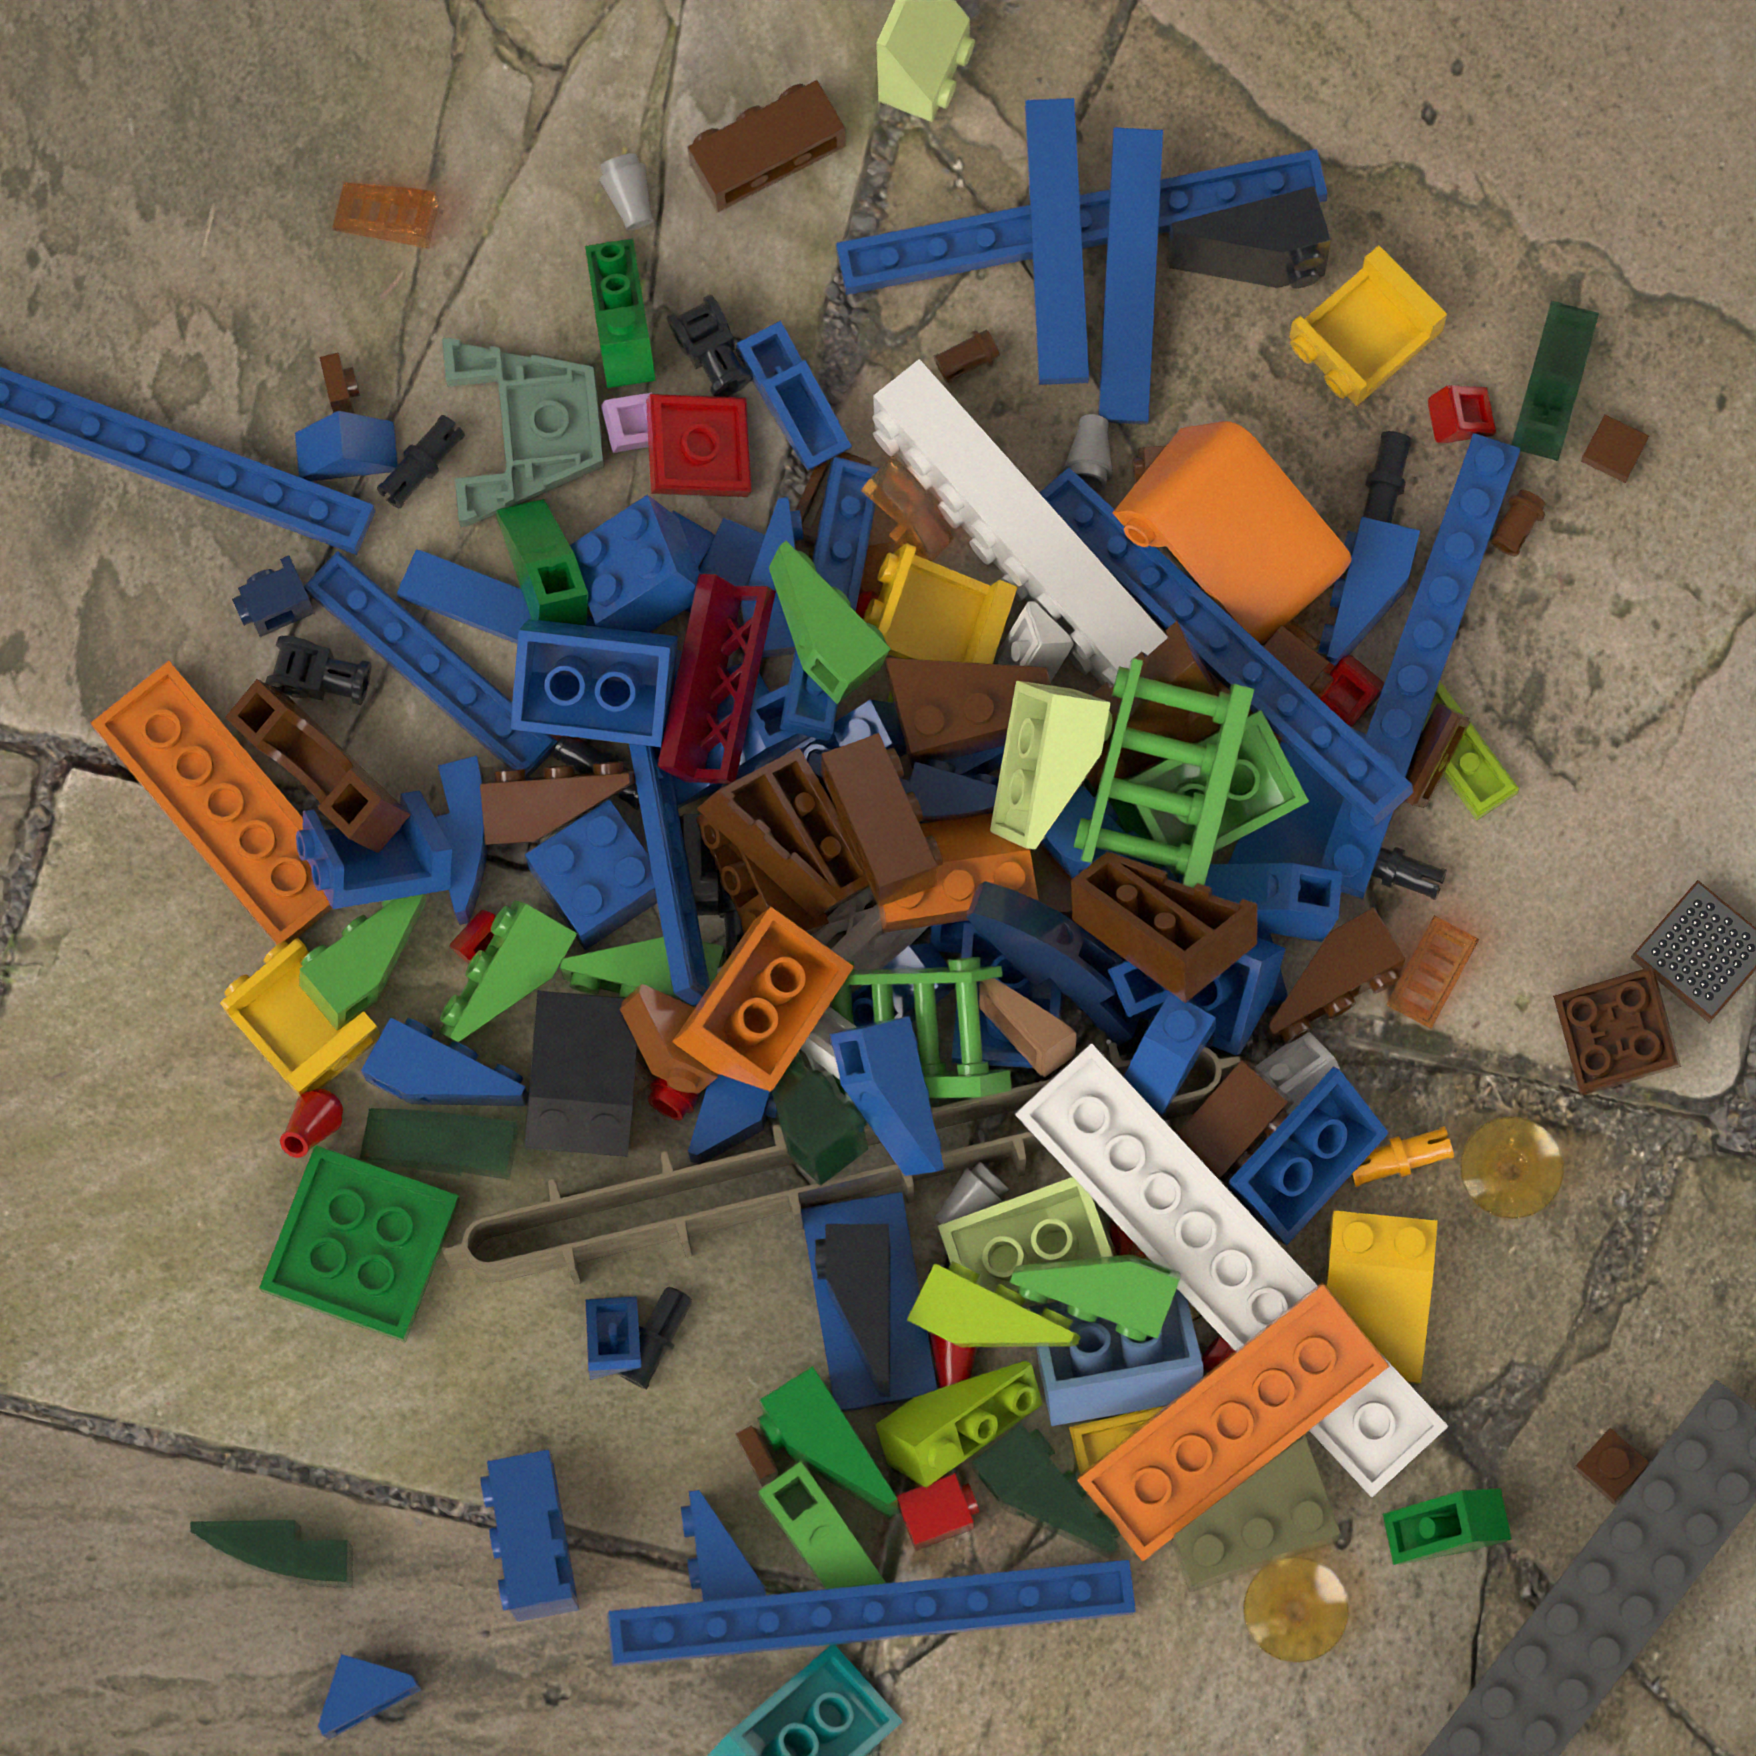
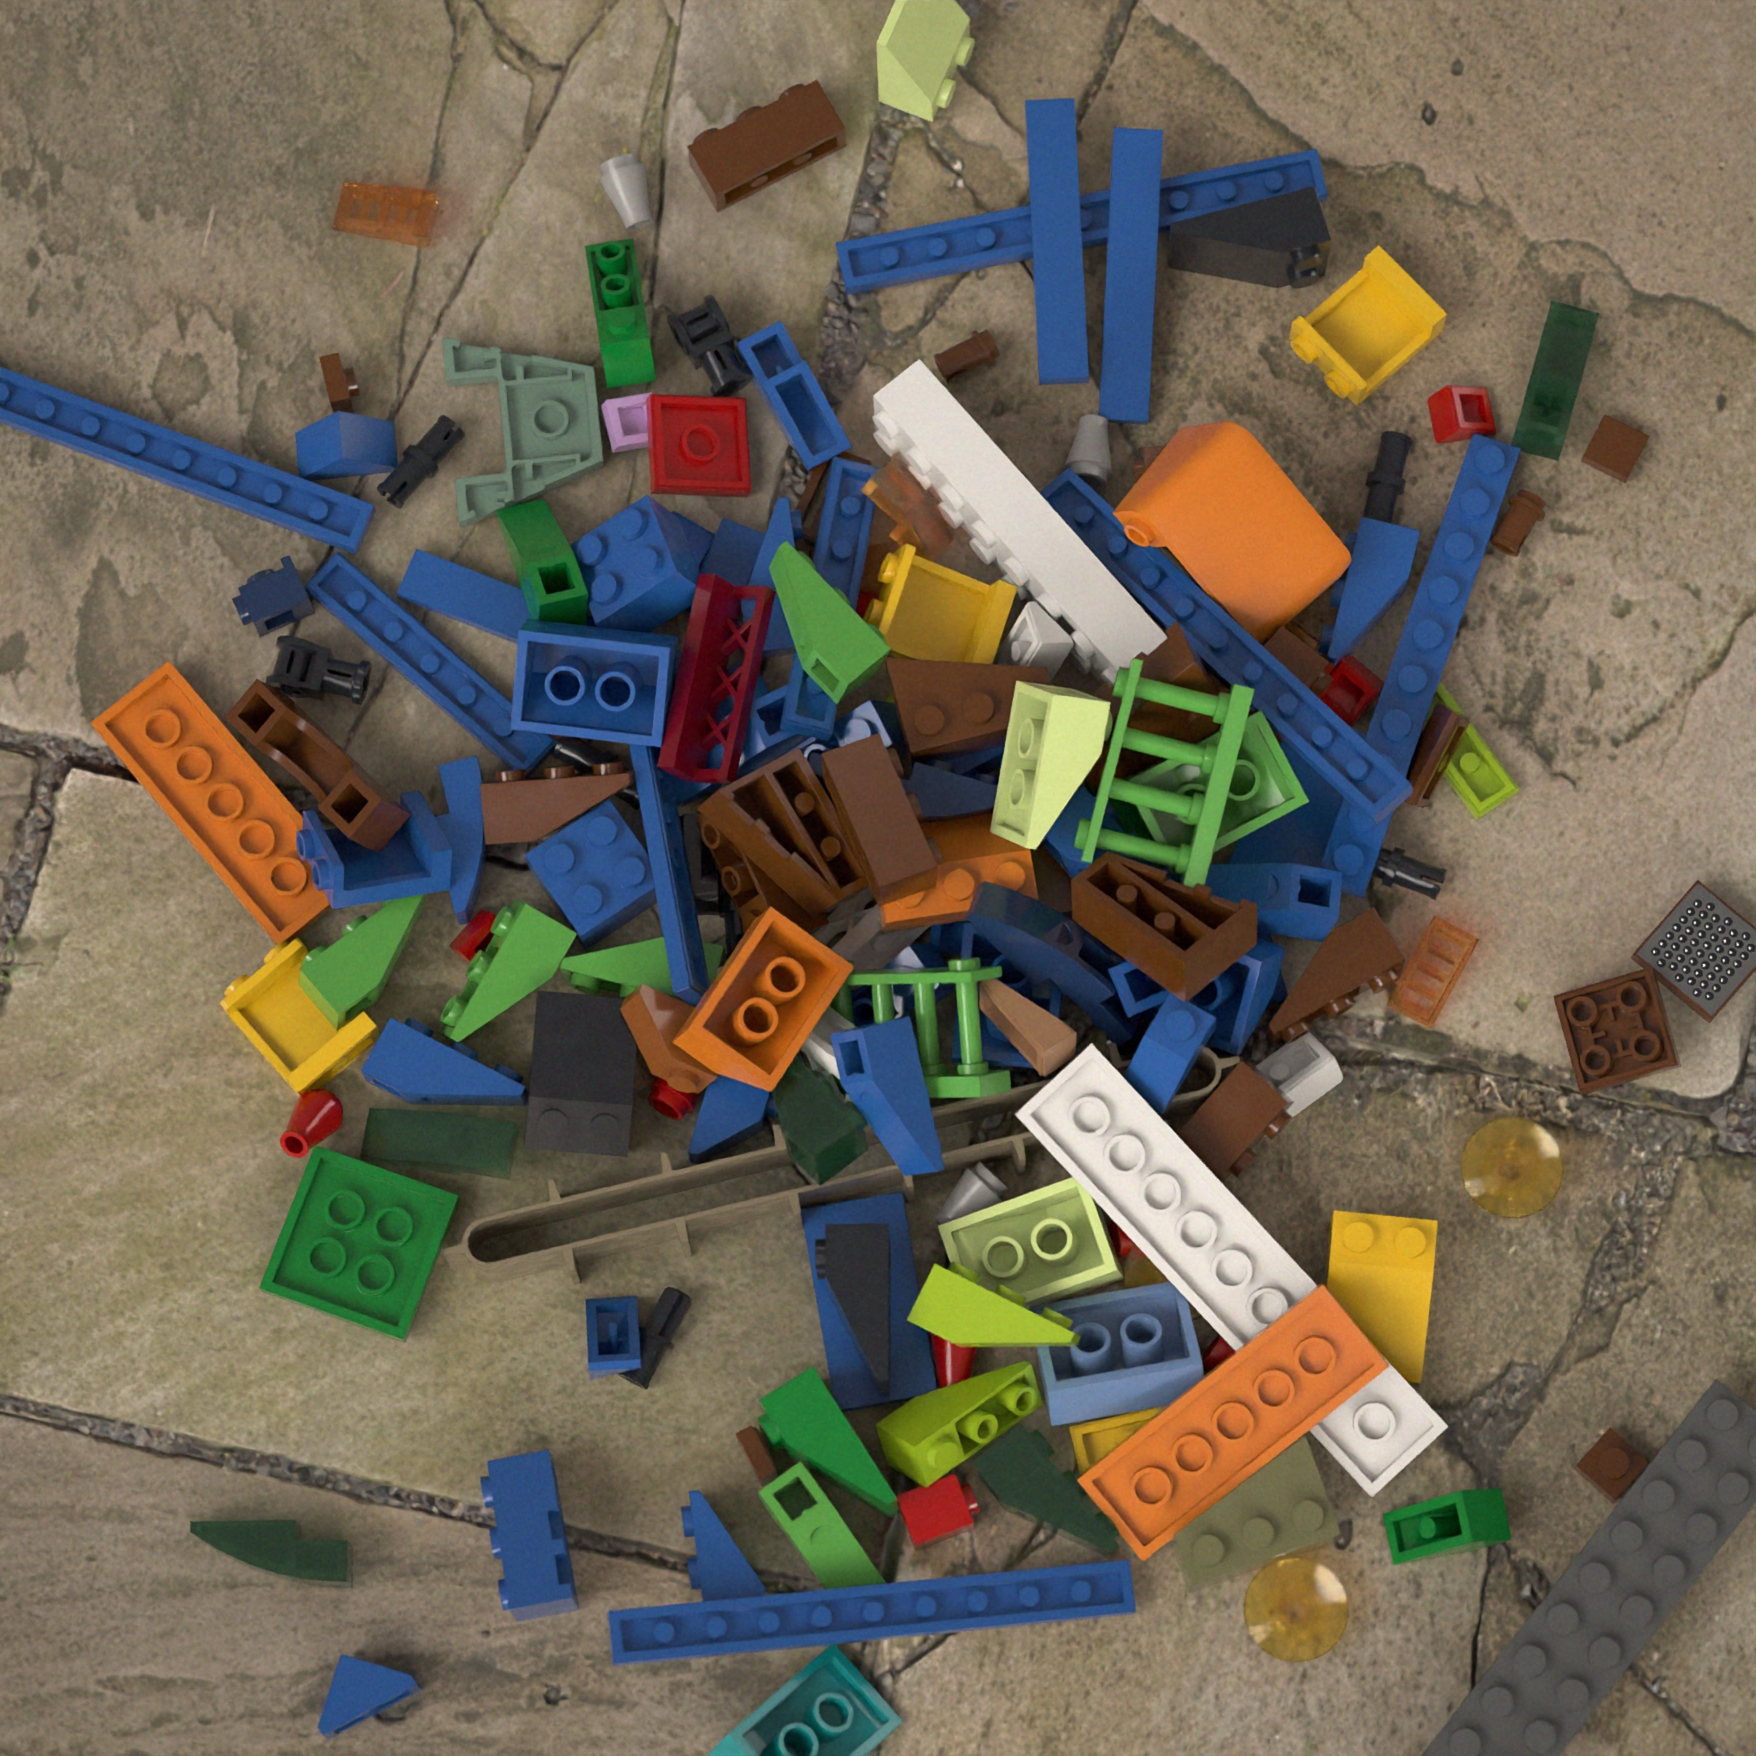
bright green slope [1010,1254,1181,1341] -> none
blue slope [1227,1066,1389,1246] -> none
light orange pin [1351,1126,1454,1188] -> none

